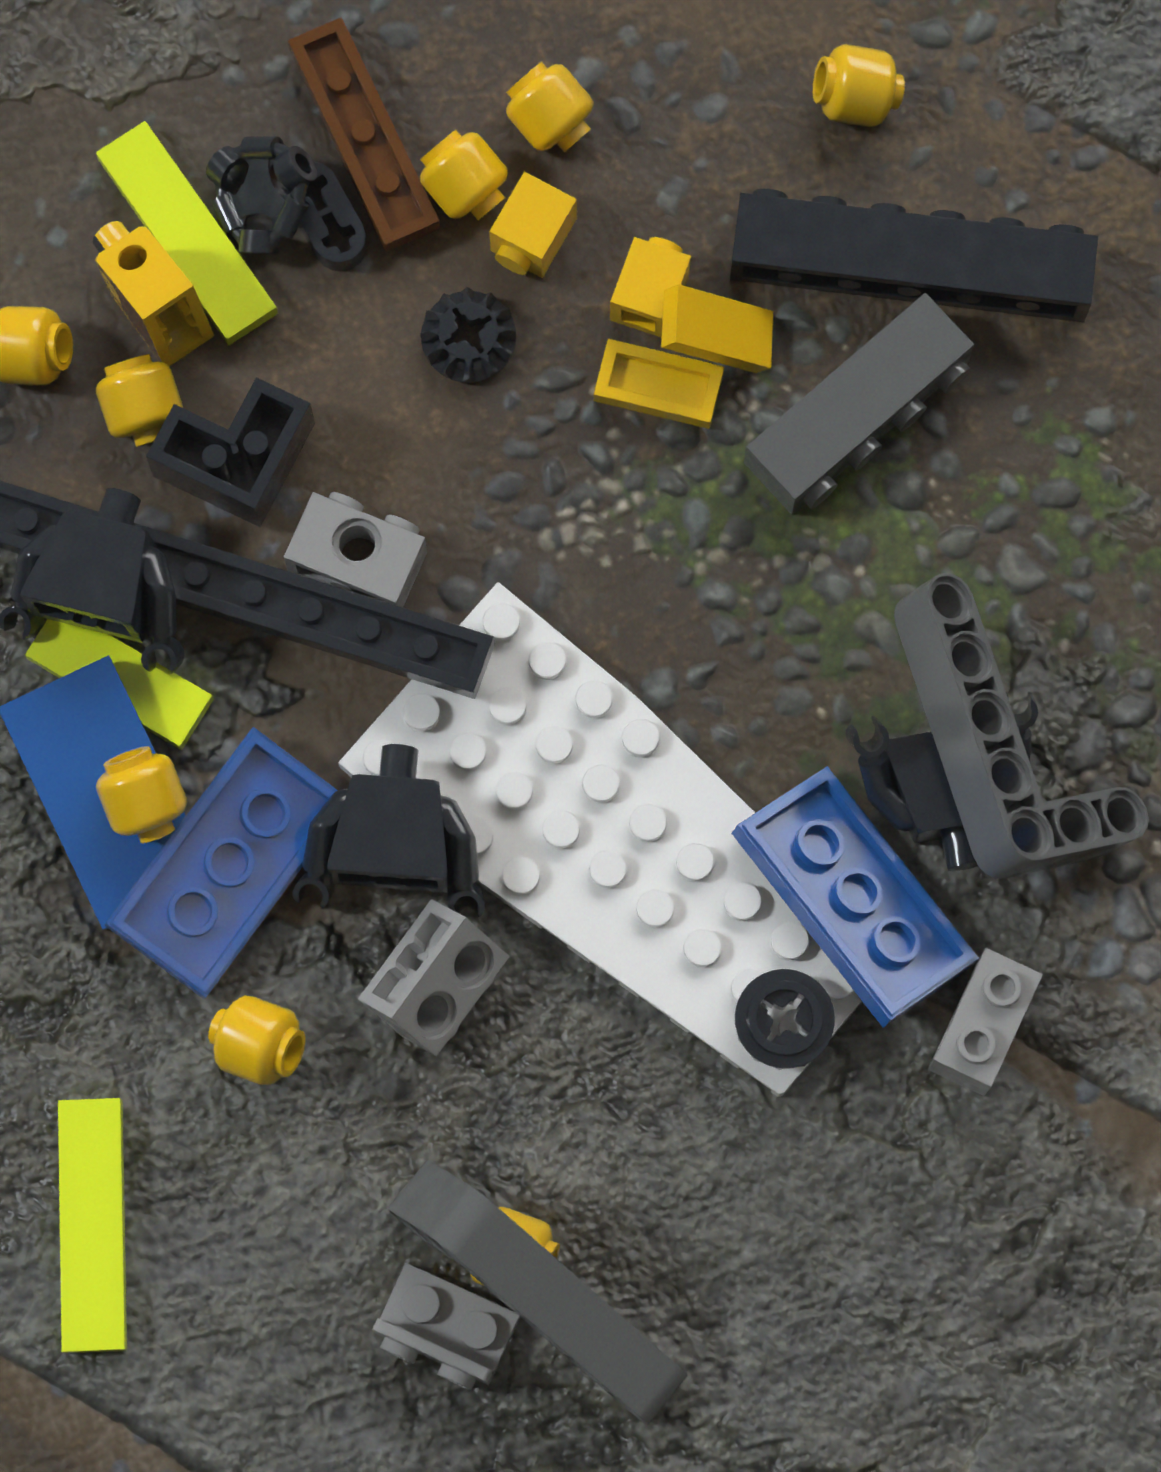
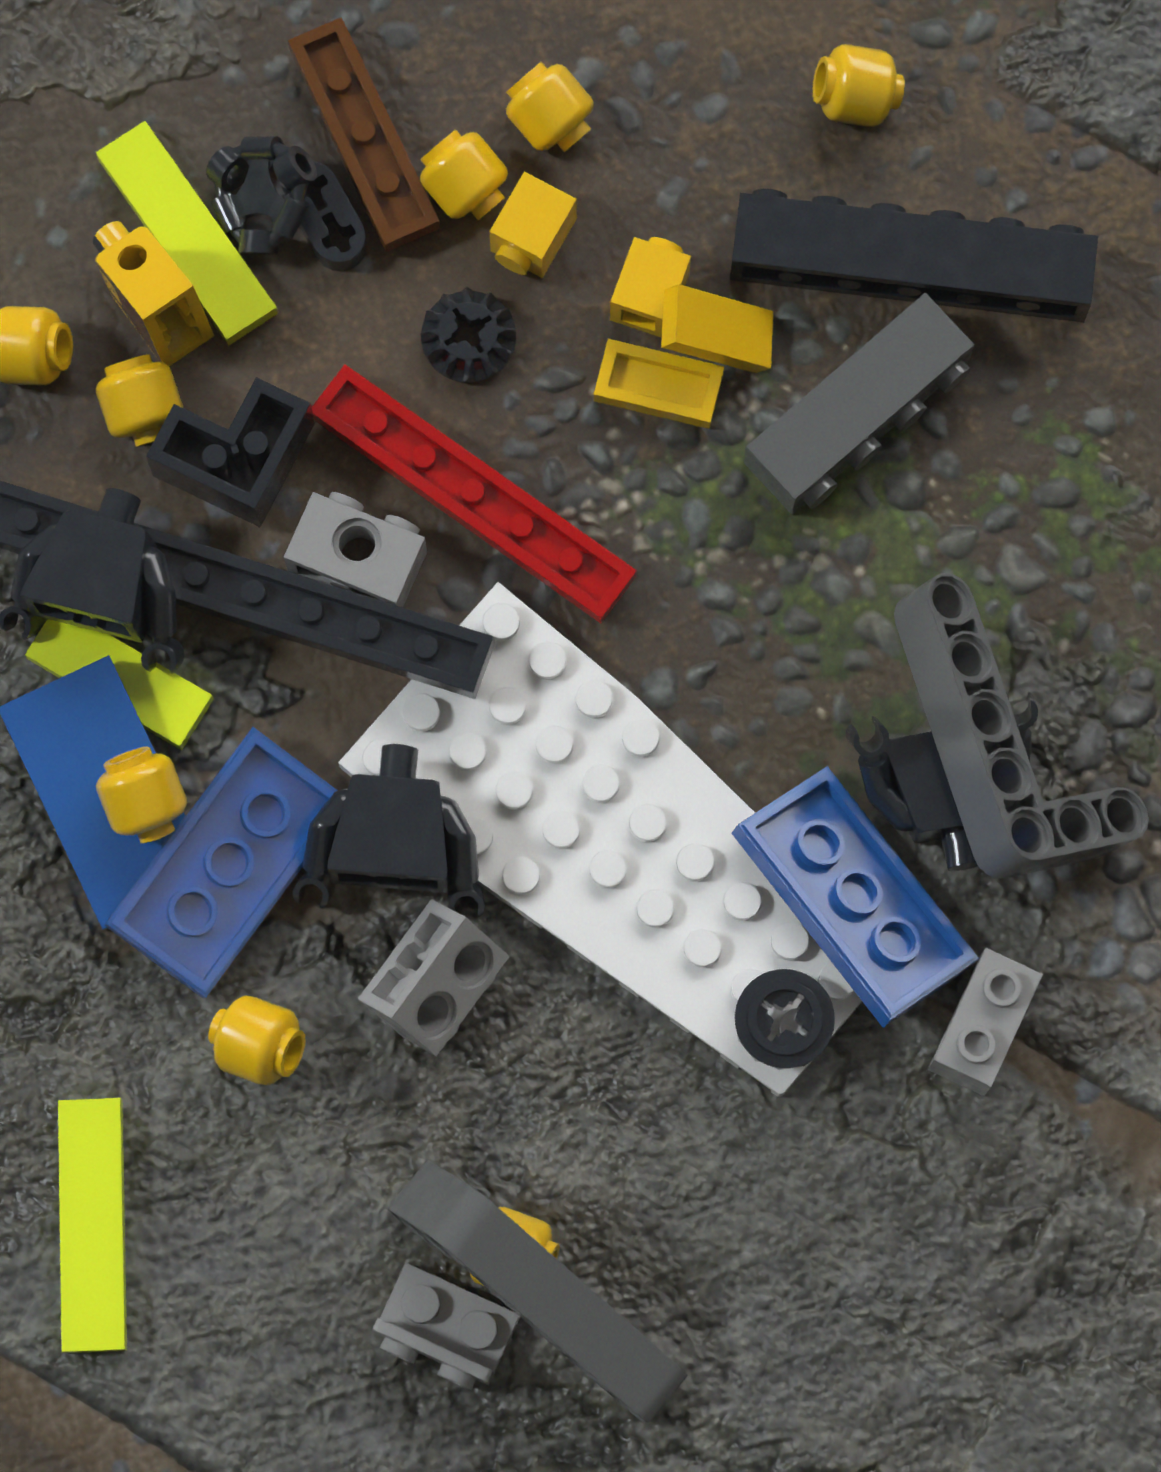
none -> red plate [312,364,637,623]

